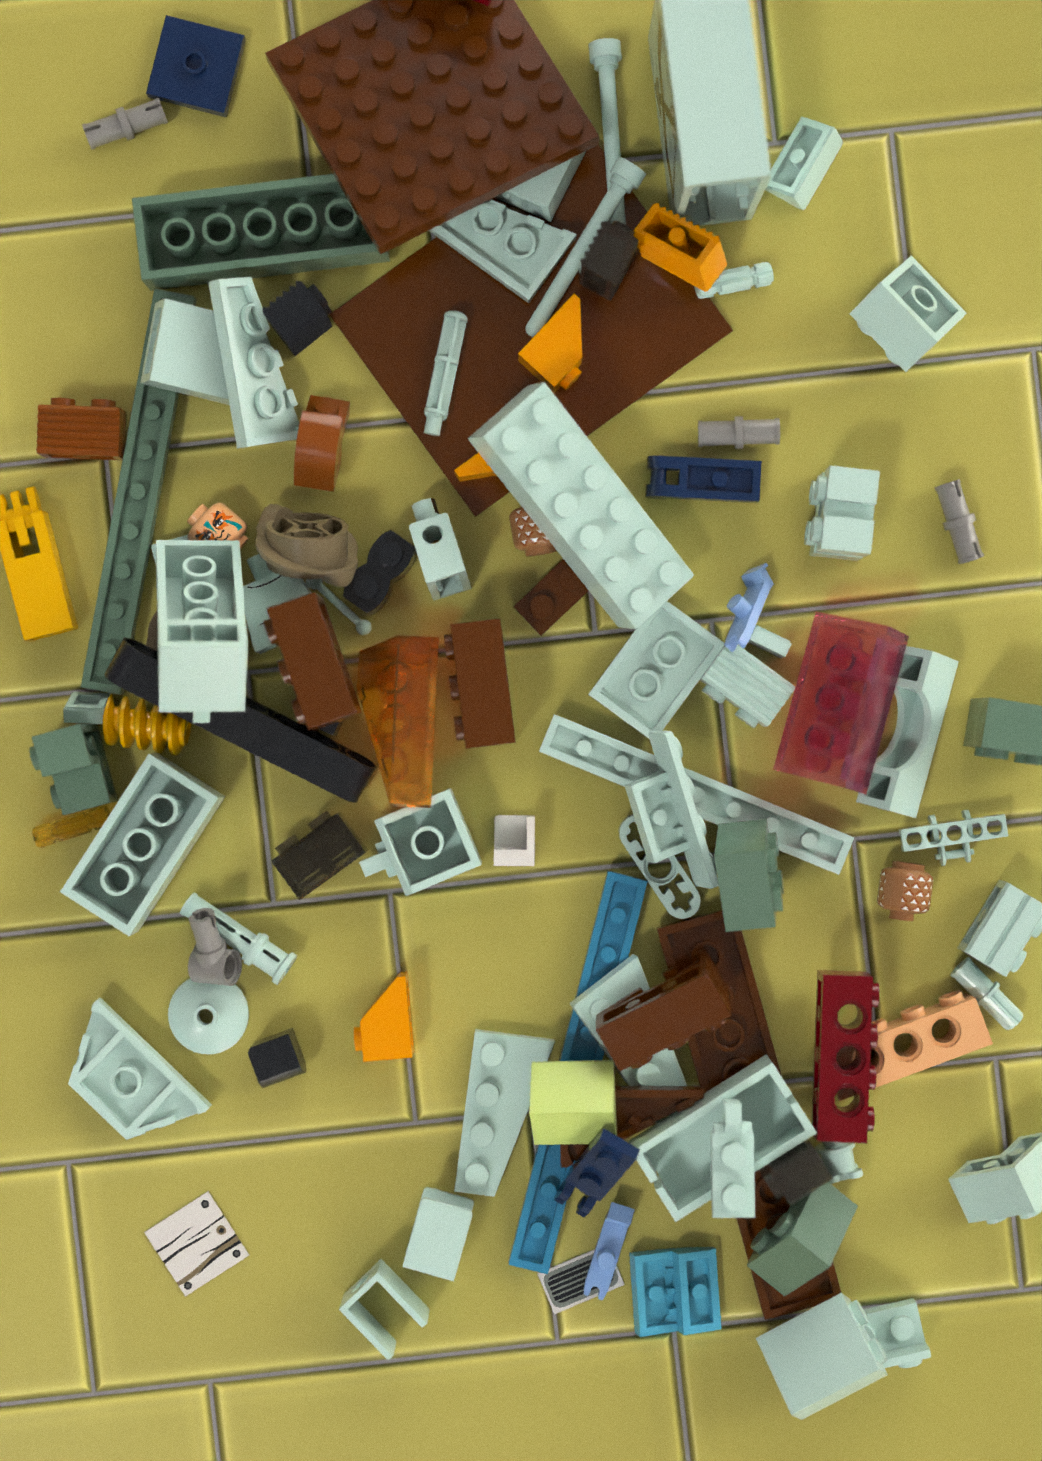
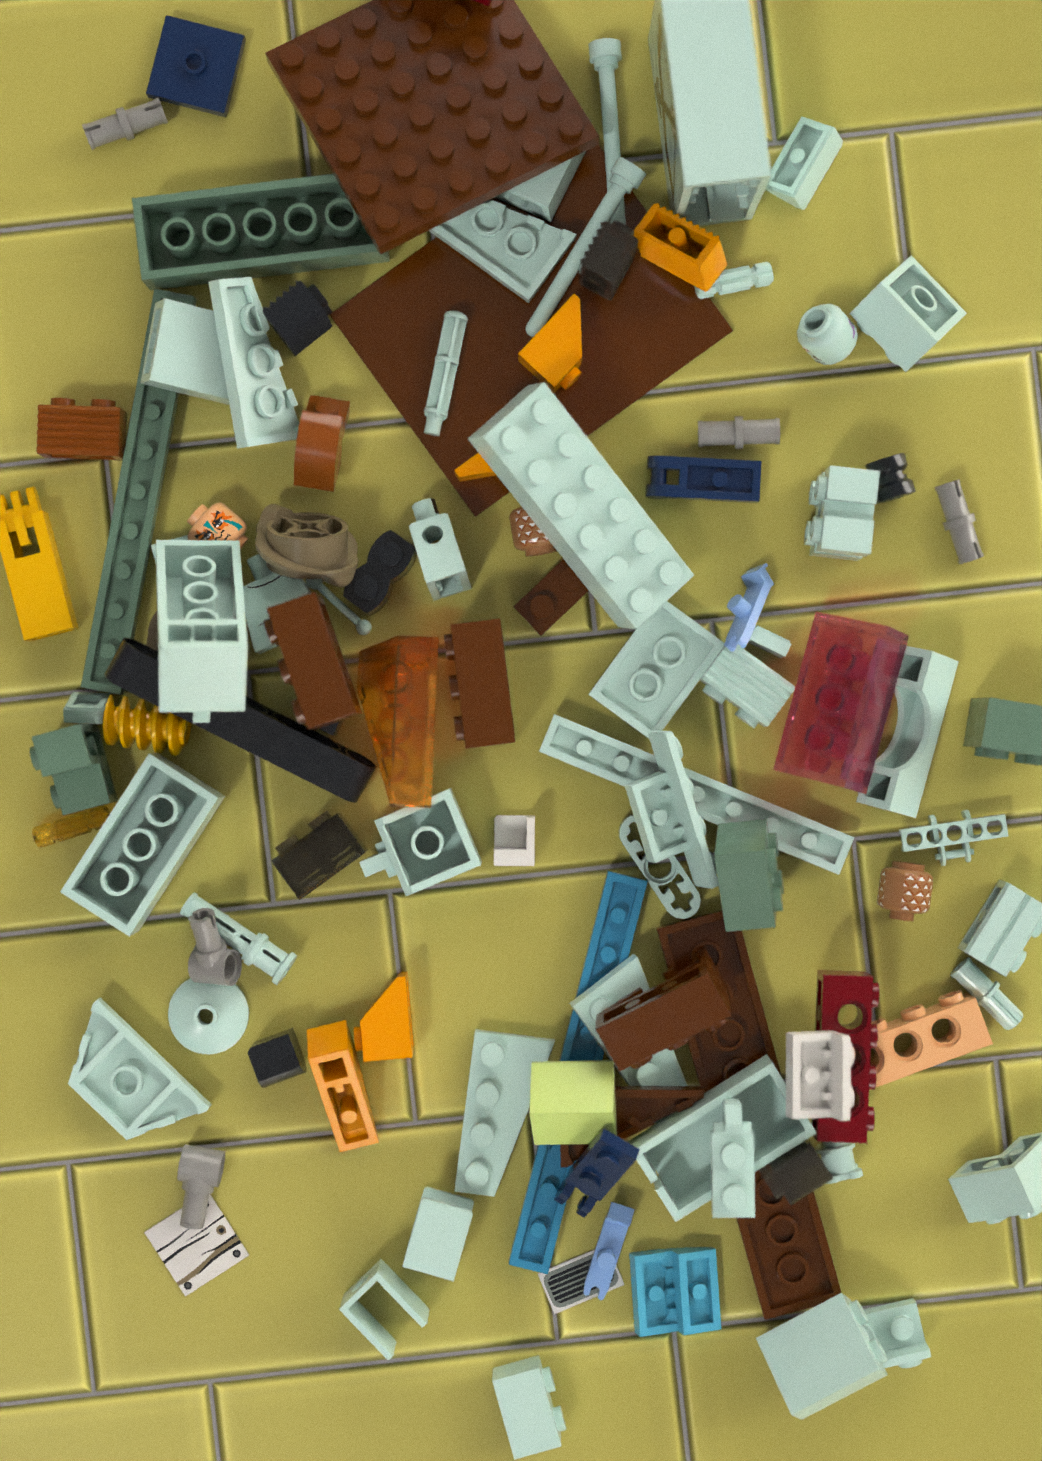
sand green brick [746,1175,858,1296] -> none
none -> light grey pin [177,1144,226,1229]
none -> light orange slope [307,1020,379,1152]
none -> light aqua brick [492,1355,567,1460]
none -> white bracket [786,1030,855,1121]
none -> light aqua head [797,303,858,365]
none -> black wheel [865,453,916,504]

